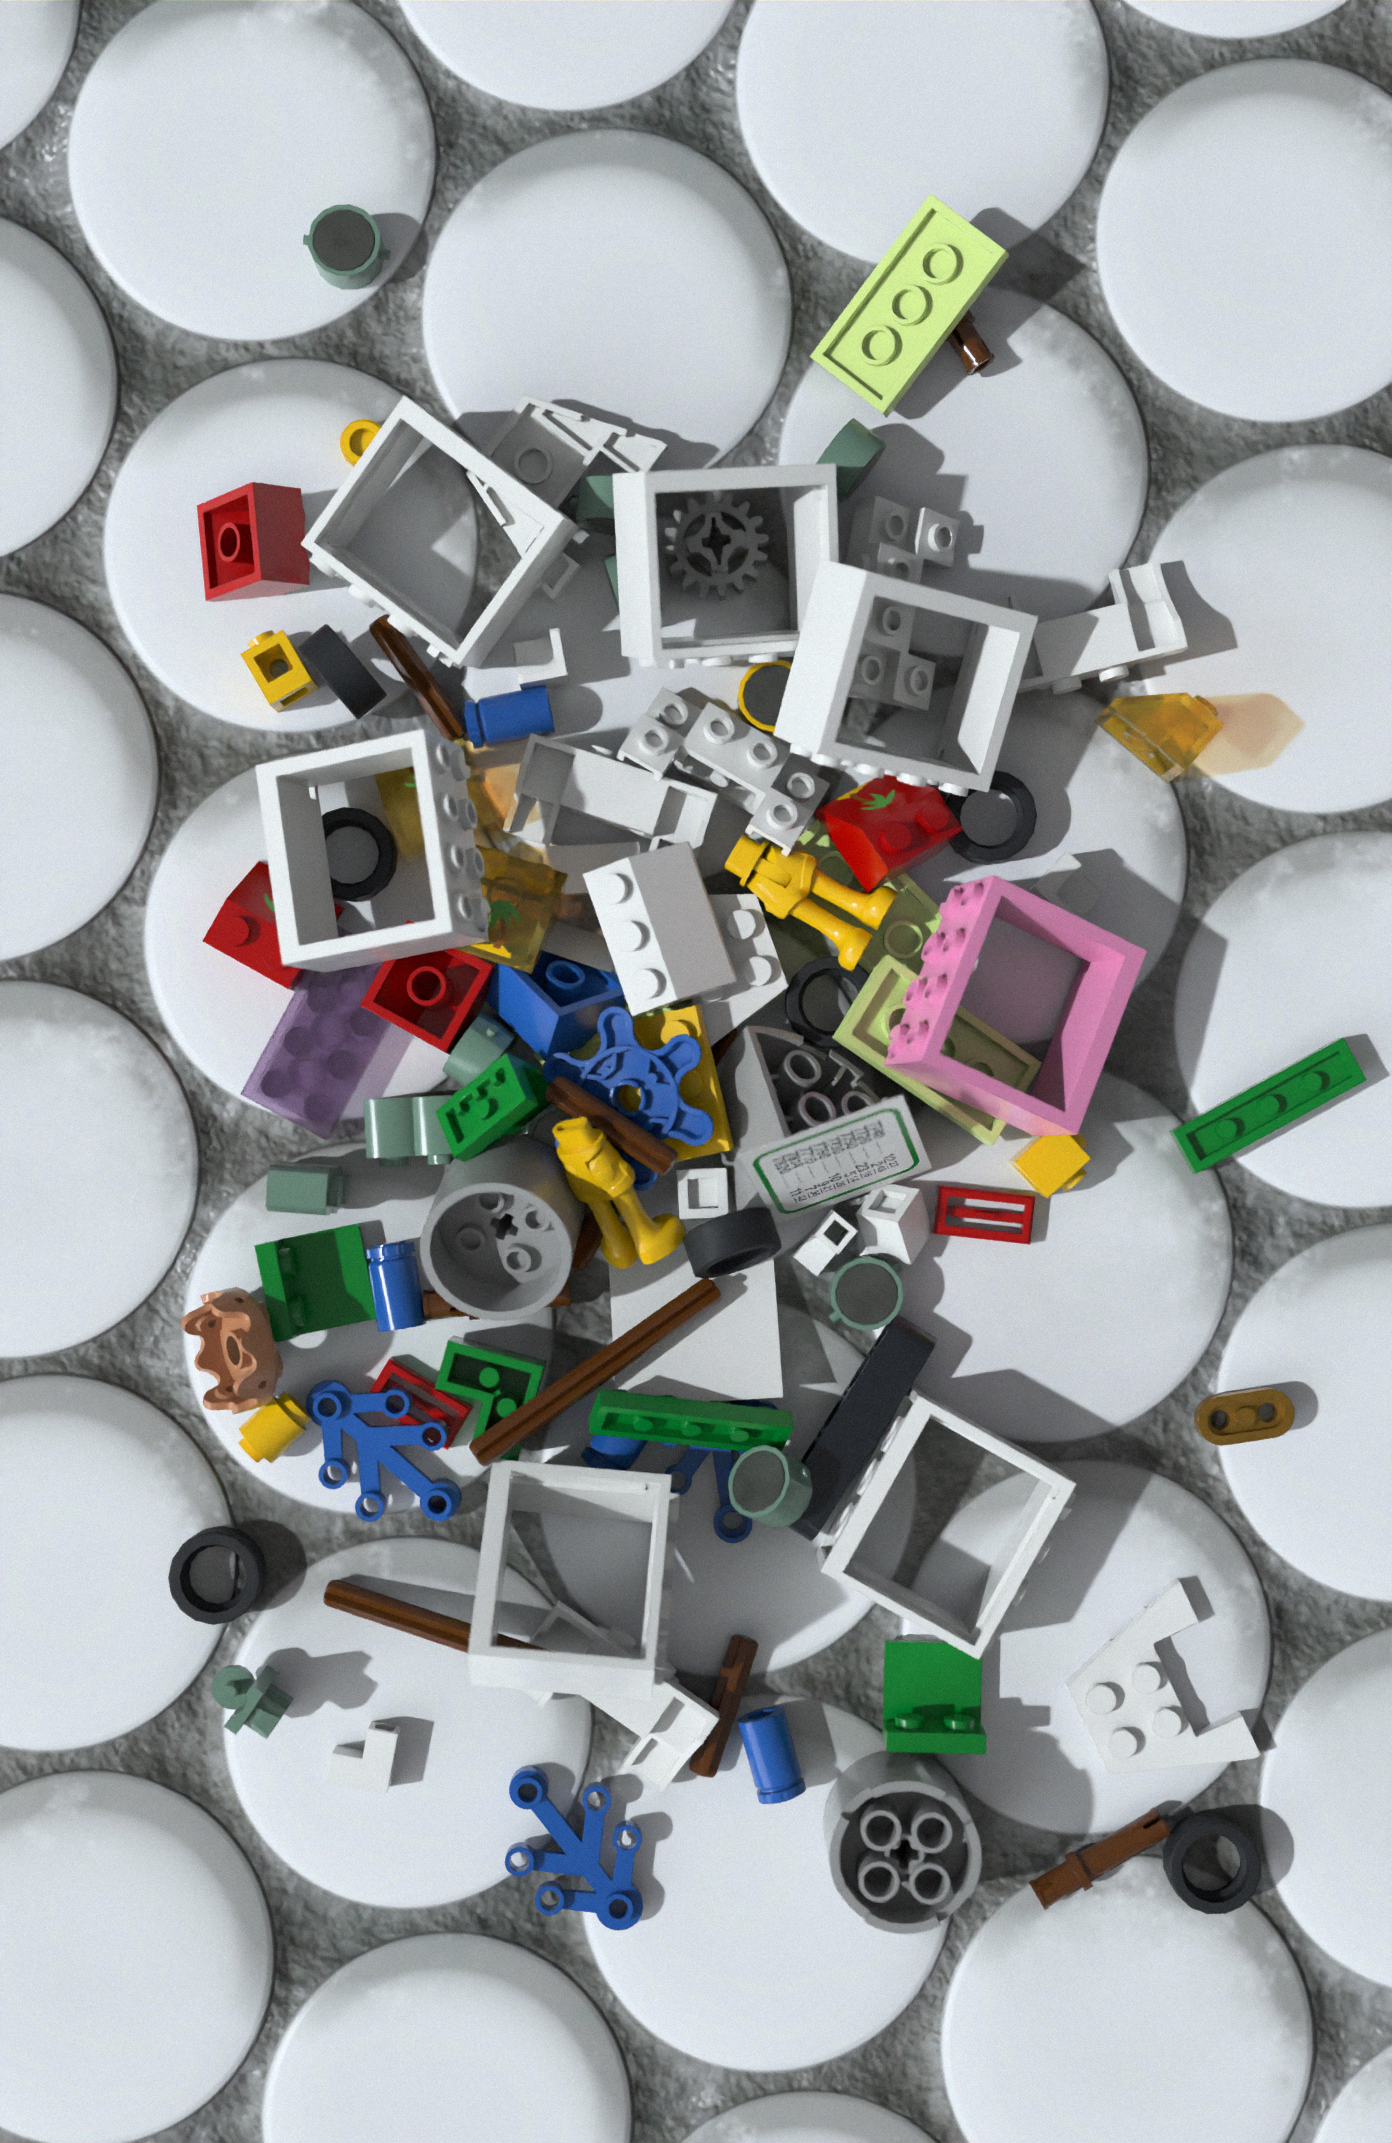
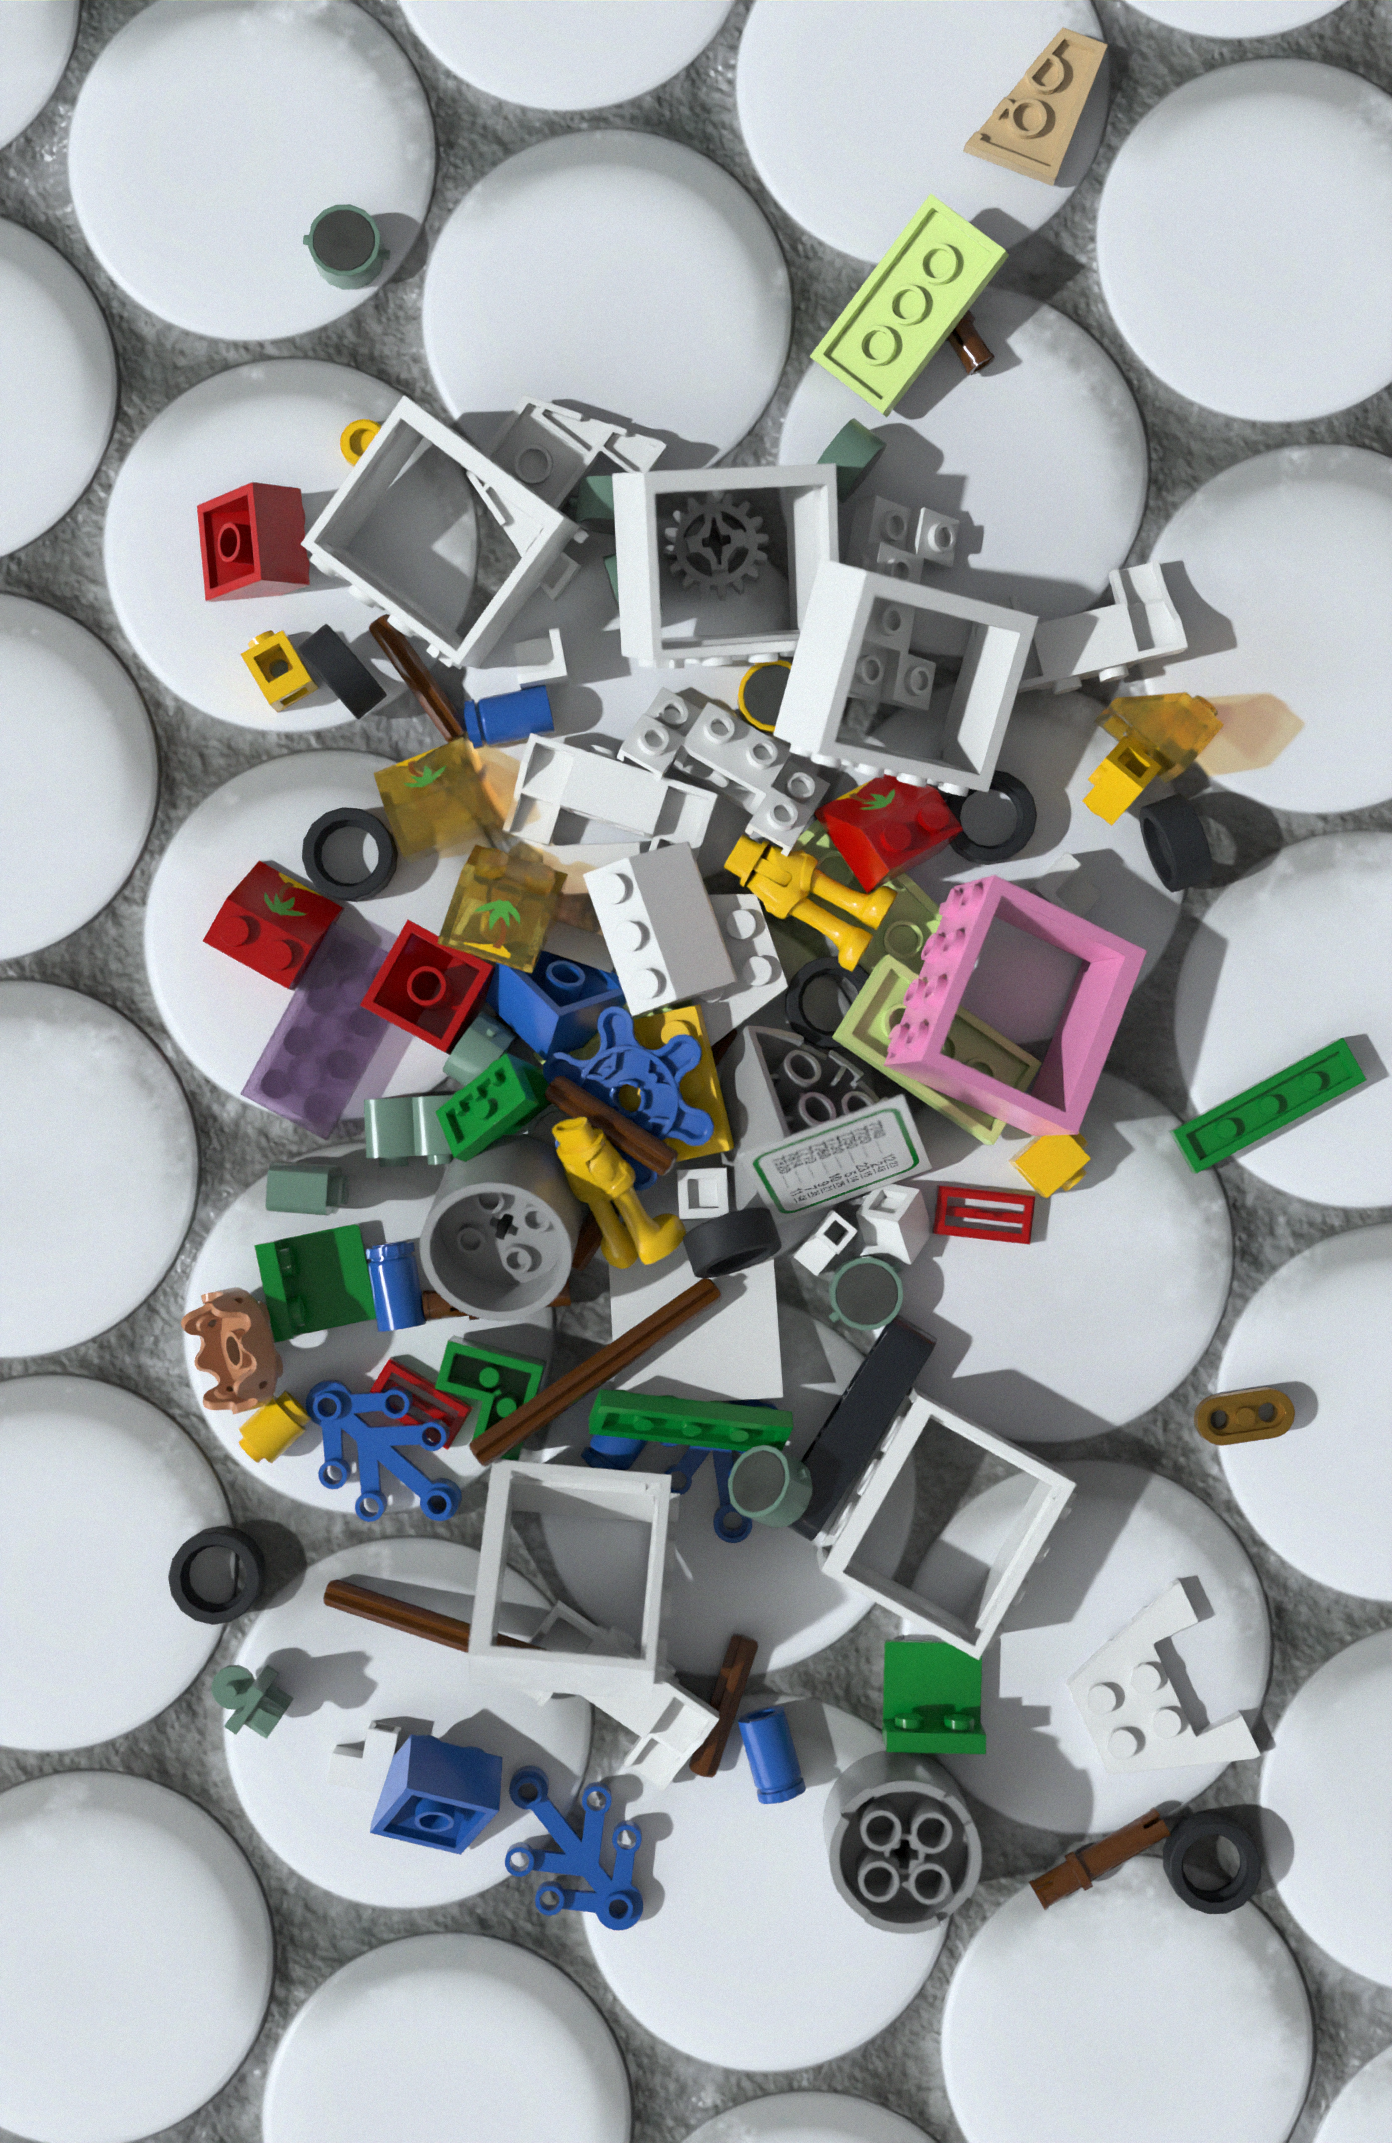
white window [255,729,491,973] -> none
none -> blue slope [370,1734,503,1855]
none -> tan wing [963,27,1108,186]
none -> yellow brick [1082,736,1162,826]
none -> black tyre [1139,793,1213,892]

